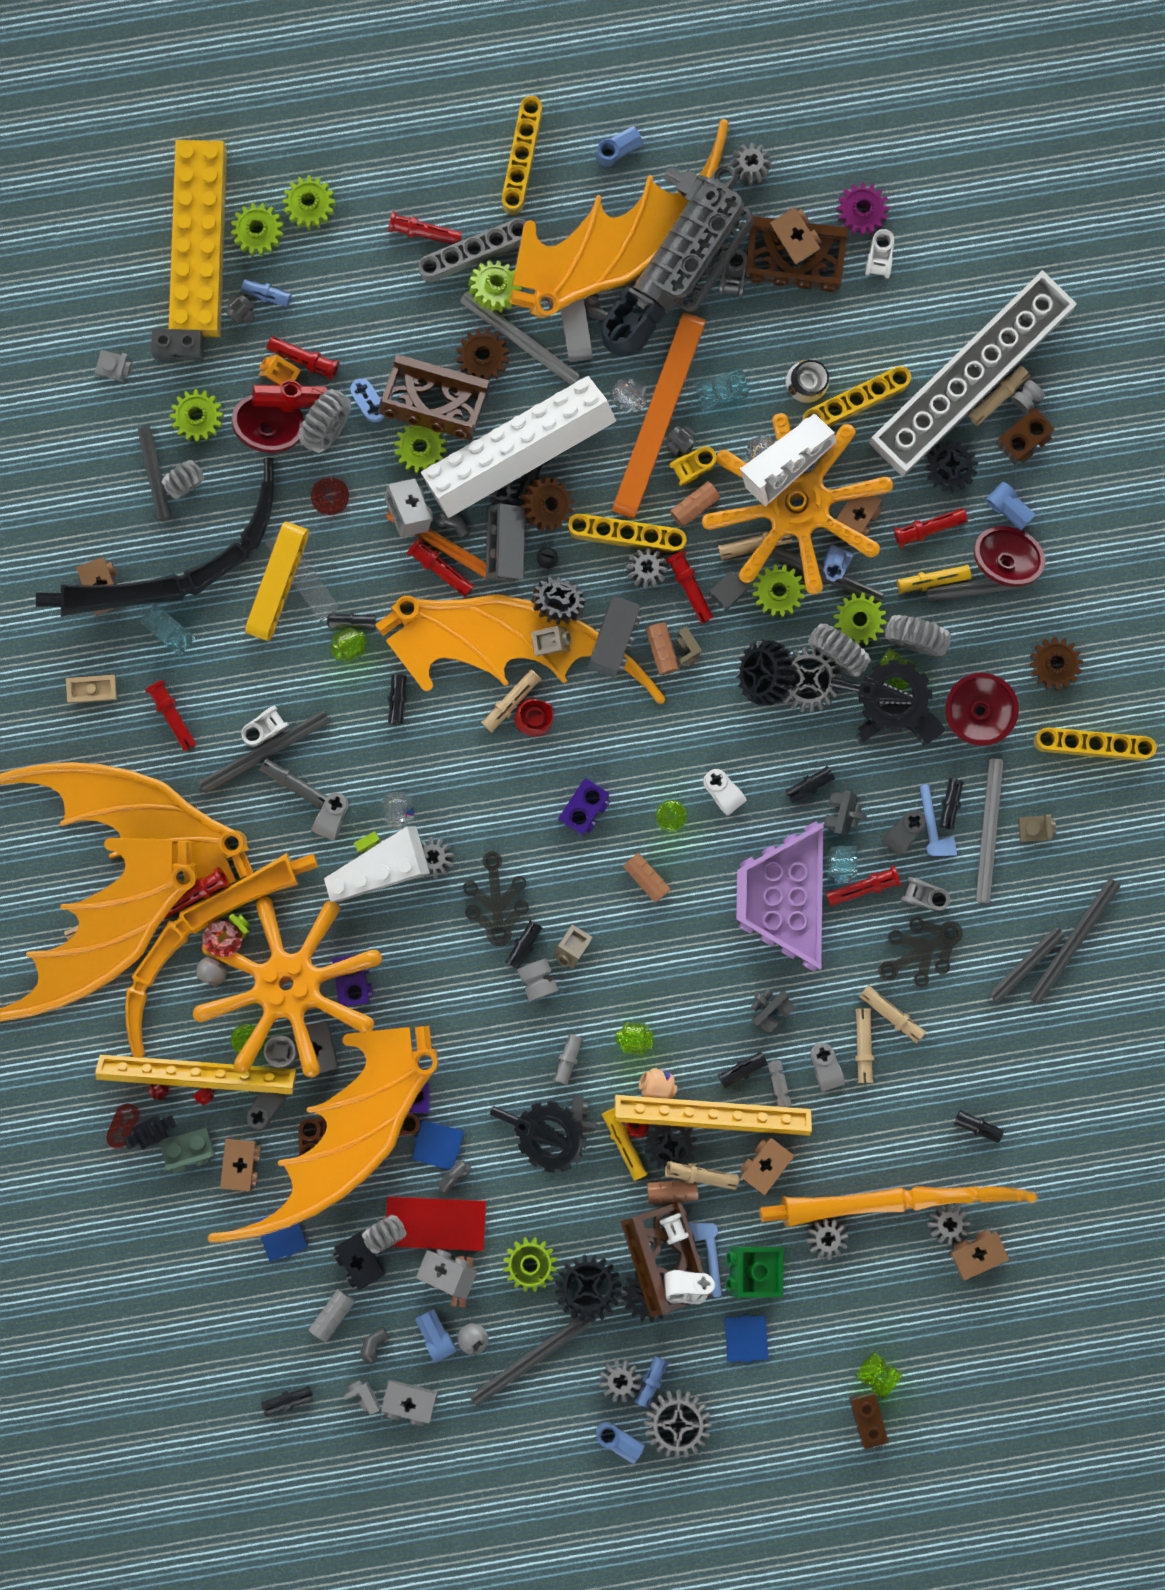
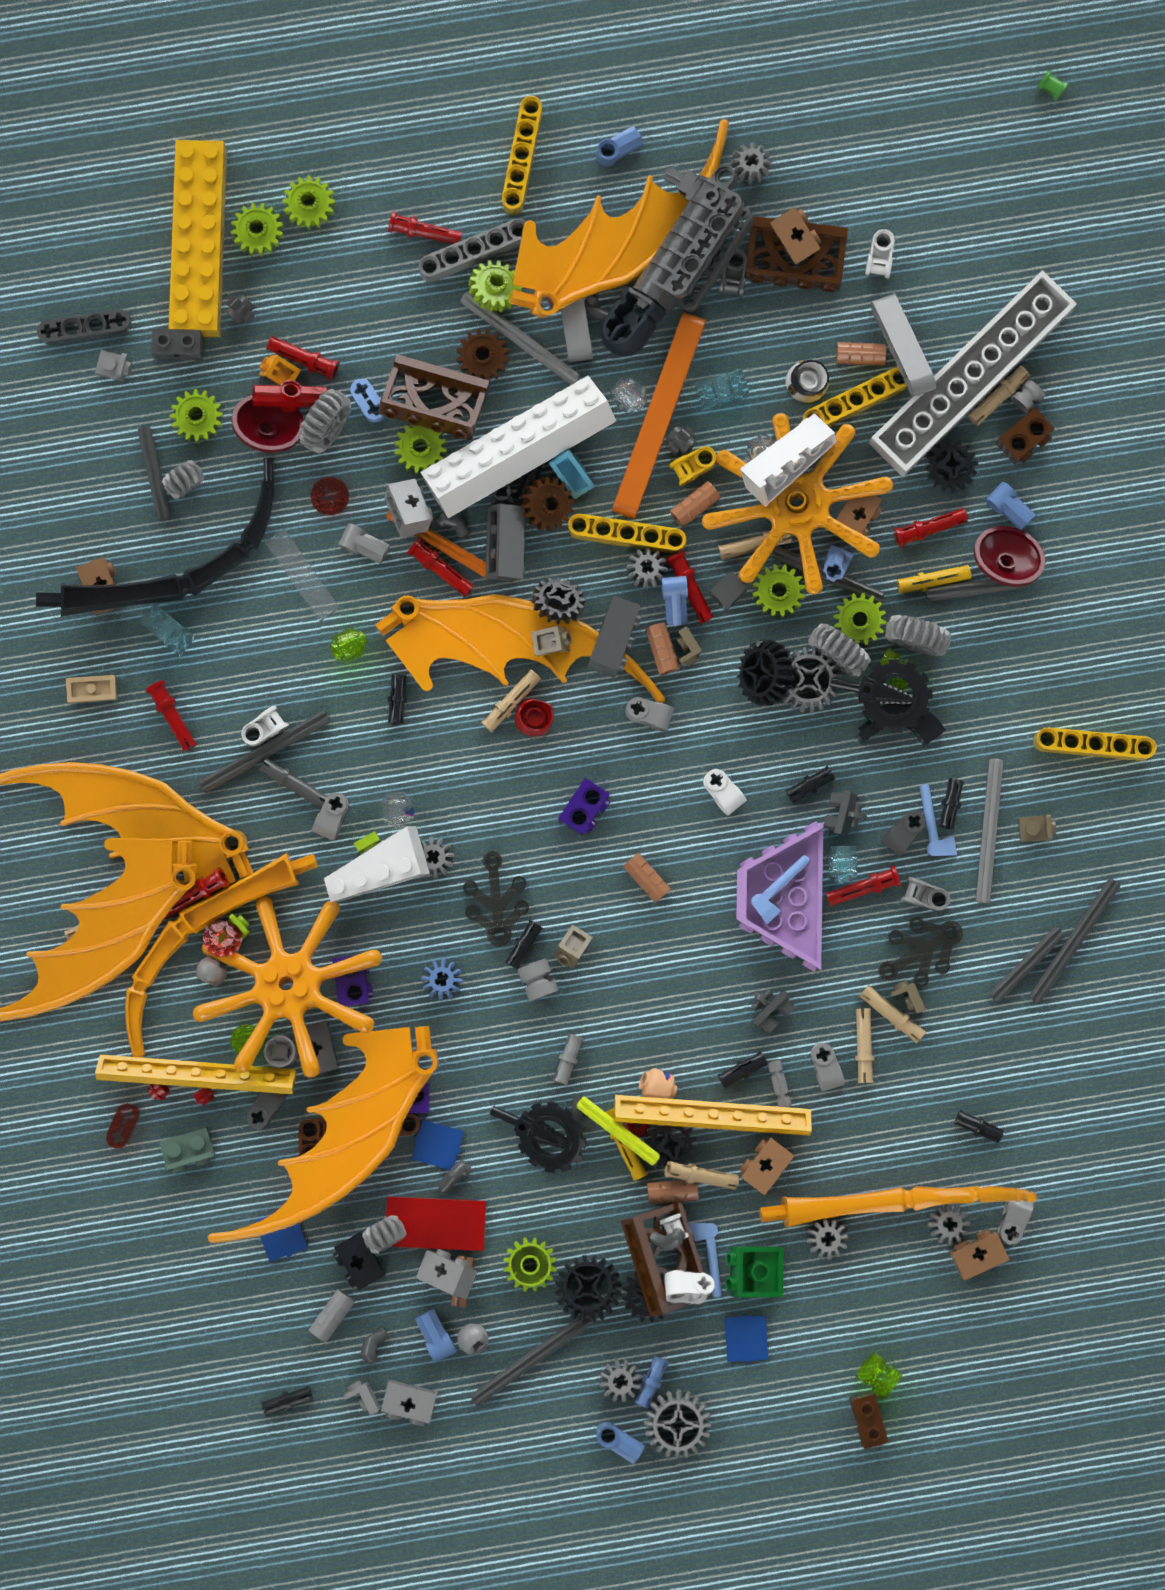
black gear [123,1115,177,1150] -> none
medium nougat brick [220,1138,261,1192] -> none
medium blue pin [241,278,292,308] -> none
yellow beam [245,521,309,641] -> none
black axle [327,612,376,631] -> none
black piece [537,547,558,569] -> none
clear neon green head [616,1022,654,1055] -> none
clear neon green head [655,800,687,833] -> none
magenta gear [836,182,889,237] -> none
dark red dish [945,673,1019,746] -> none
reddish brown gear [1028,637,1083,691] -> none
none -> dark grey beam [37,309,132,344]
none -> light grey piece [338,523,390,564]
none -> medium blue gear [421,959,463,1001]
none -> medium azure slope [549,449,595,499]
none -> neon yellow axle [576,1097,660,1165]
none -> light grey piece [625,697,674,732]
none -> dark grey arm [649,1228,685,1251]
none -> medium blue piece [661,576,688,626]
none -> light blue piece [751,855,810,924]
none -> nougat axle [836,342,886,367]
none -> beam [871,294,936,397]
none -> dark tan bracket [890,980,926,1014]
none -> light grey piece [997,1201,1034,1245]
none -> bright green bush [1037,70,1069,101]

